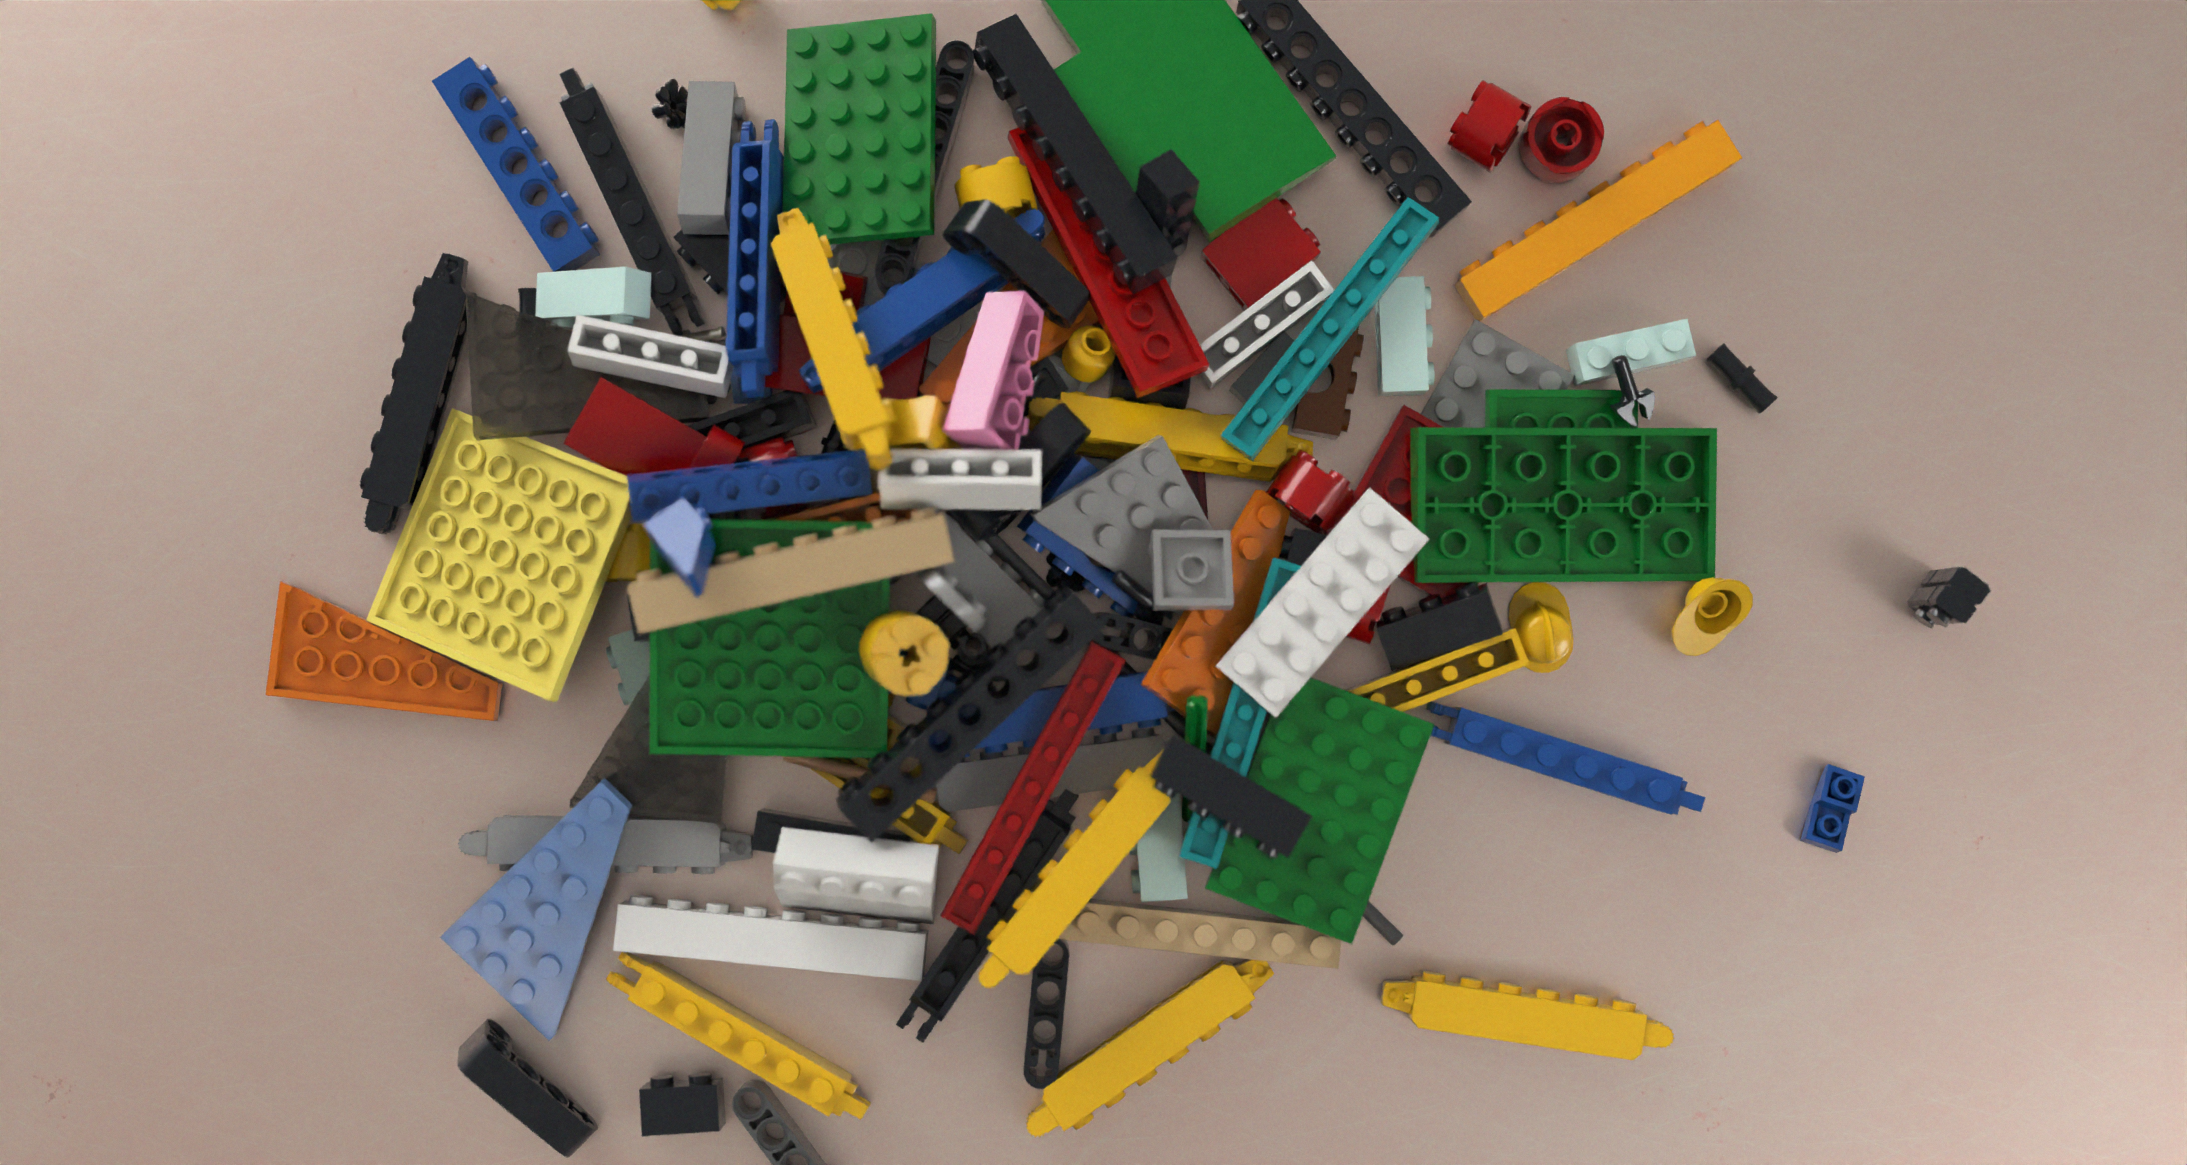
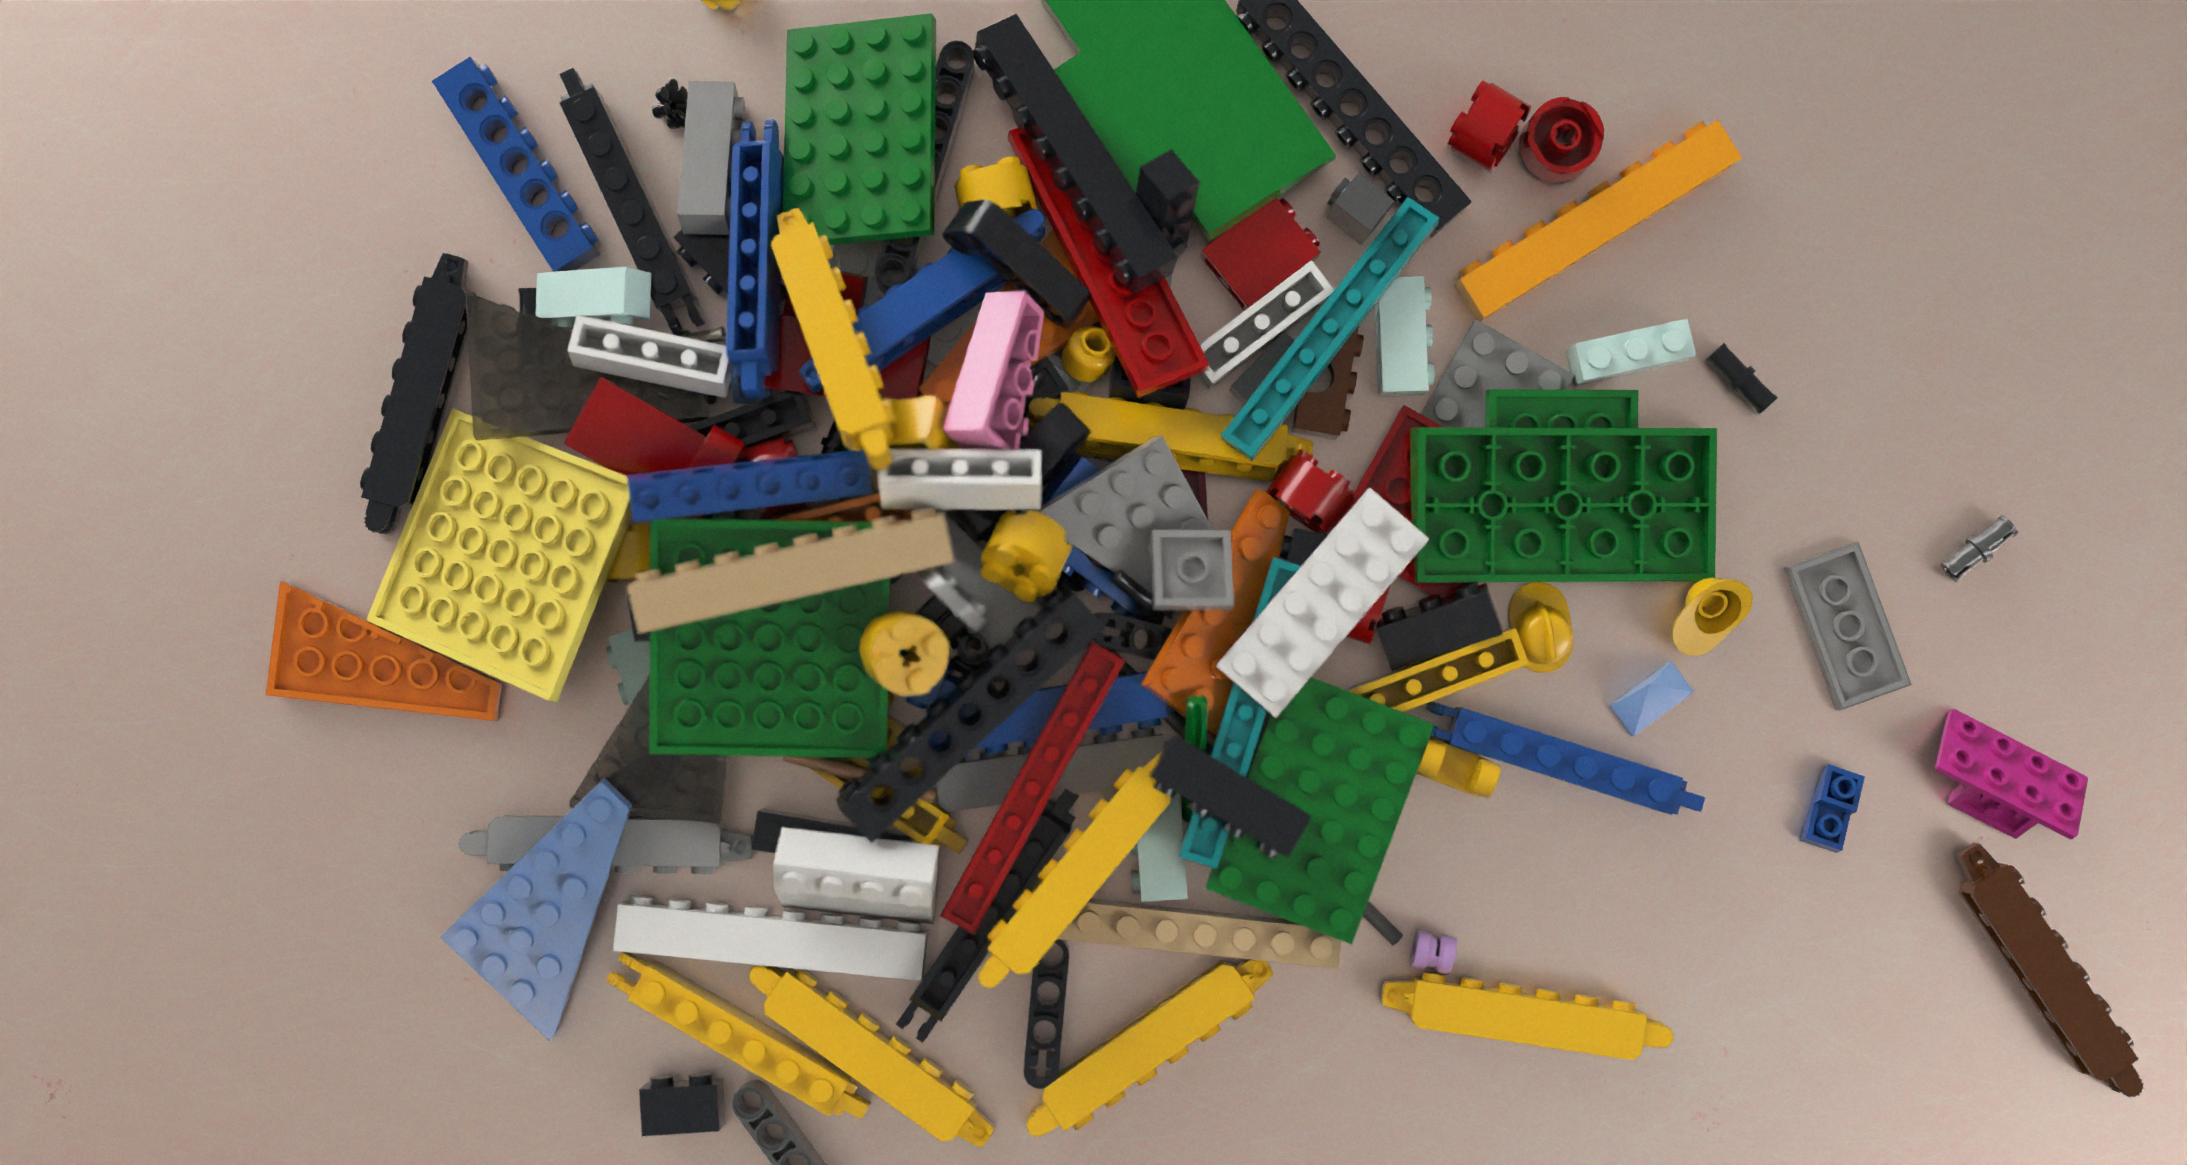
black beam [457,1019,598,1157] -> none
slope [643,497,715,597] -> none
black bar [1610,355,1655,426] -> none
black brick [1907,567,1991,628] -> none
none -> yellow hinge [748,965,995,1148]
none -> yellow brick [980,510,1072,603]
none -> dark grey brick [1326,172,1394,246]
none -> lavender wheel [1410,929,1457,975]
none -> yellow piece [1416,738,1501,798]
none -> light blue slope [1609,661,1694,736]
none -> light grey tile [1783,542,1912,711]
none -> dark pink bracket [1935,709,2088,840]
none -> dark grey pin [1940,516,2018,582]
none -> reddish brown hinge [1956,843,2144,1097]

